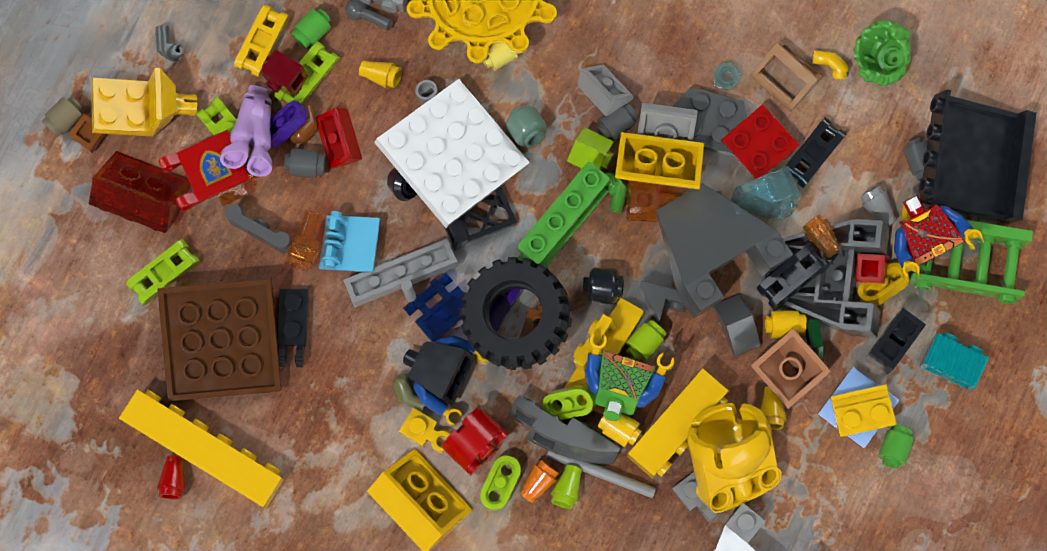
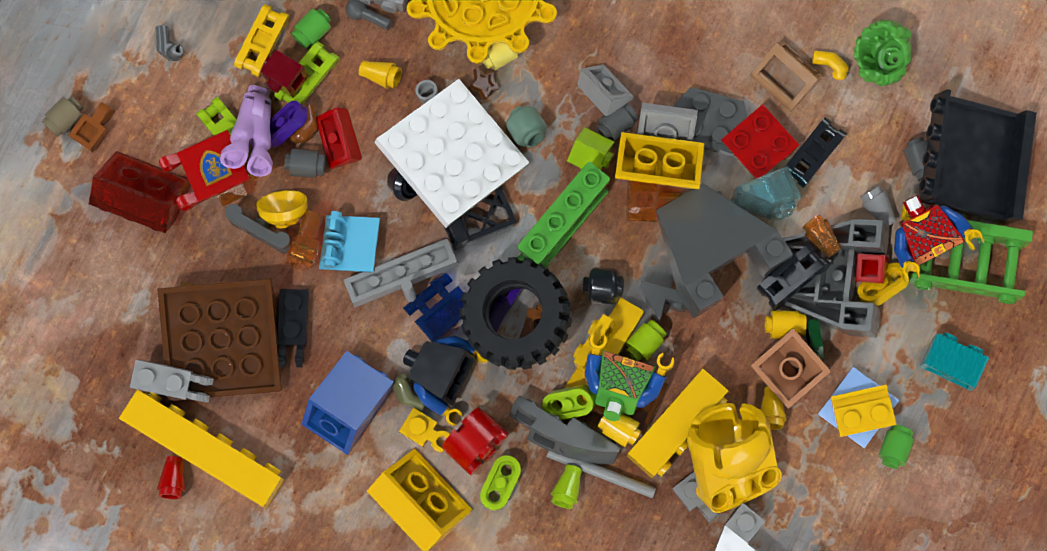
yellow plate [91,68,197,137] -> none
lime plate [126,239,200,306] -> none
orange cone [520,459,559,503] -> none
bright green arm [605,172,628,213] -> none
clear light blue plate [713,63,740,90] -> none
dark grey slope [713,294,761,357] -> none
black brick [865,308,926,374] -> none
none -> light grey hinge [130,359,214,402]
none -> yellow piece [256,190,308,228]
none -> slope [301,351,394,455]
none -> reddish brown piece [469,68,500,100]

